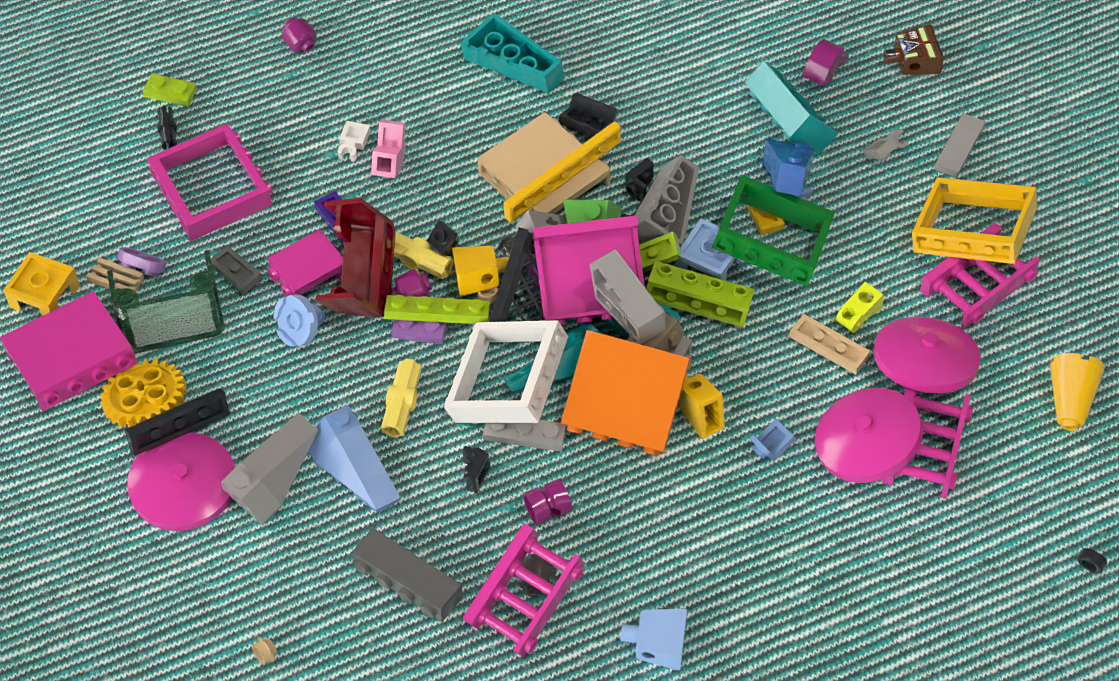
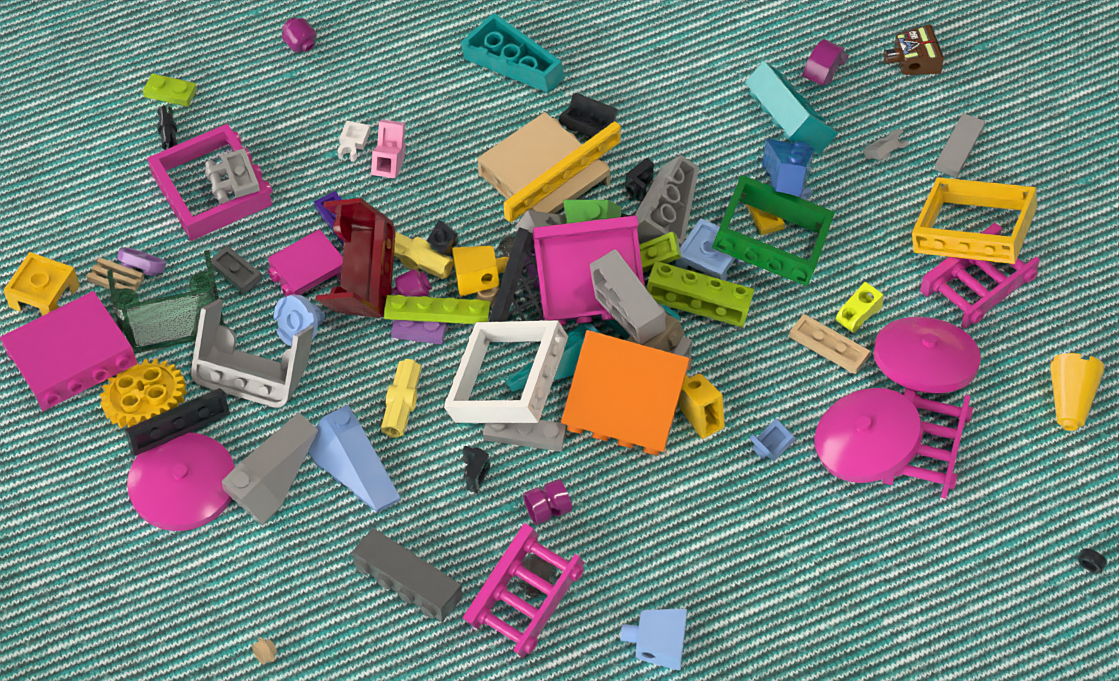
none -> light grey windscreen [191,299,314,408]
none -> light grey plate [205,148,260,204]

